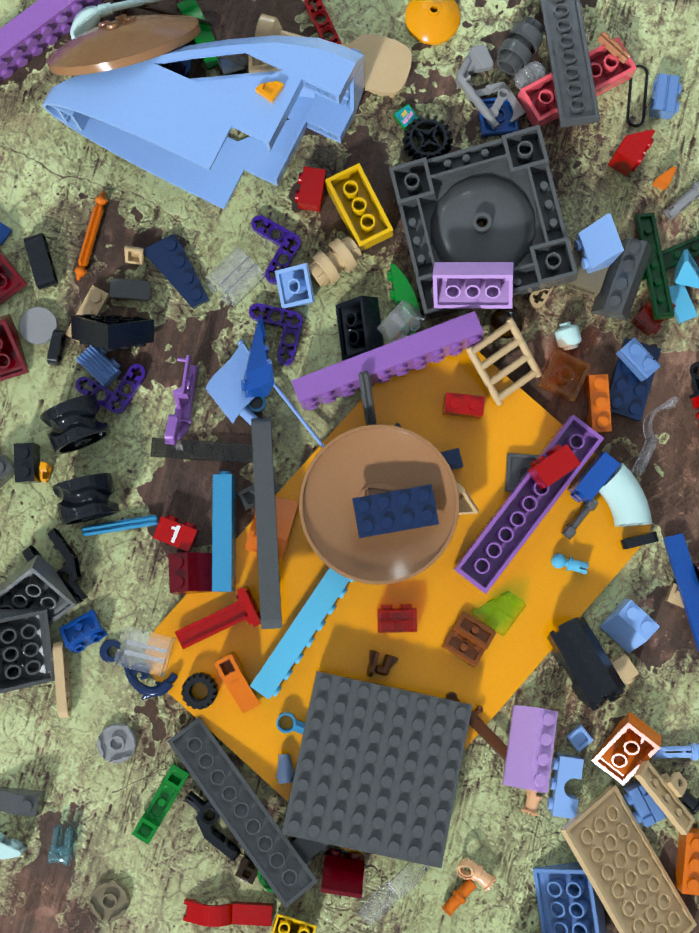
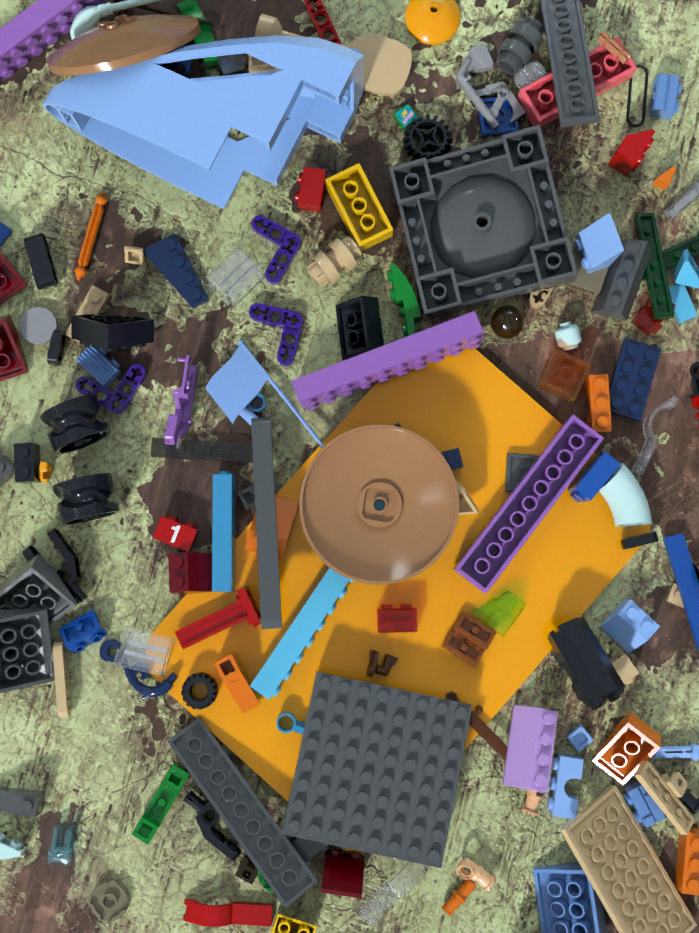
dark azure axle [82,515,158,536] -> none
light grey tile [97,723,137,763] -> none
dark grey slope [109,279,151,302] -> none
blue wedge [241,318,274,397] -> none
light orange tile [255,81,285,104] -> none
light blue slope [275,263,315,309] -> none
sand blue cone [276,754,294,784] -> none
dark blue plate [352,484,439,538] -> none
dark grey axle [358,371,377,426] -> none
clear brick [377,300,425,343] -> none
lavender slope [433,262,514,309] -> none
red brick [442,392,485,418] -> none
tan bar [465,317,542,406] -> none
red brick [527,444,581,489] -> none
medium azure pin [551,553,589,575] -> none
flat silver bar [561,498,599,540] -> none
medium blue brick [615,337,661,382] -> none

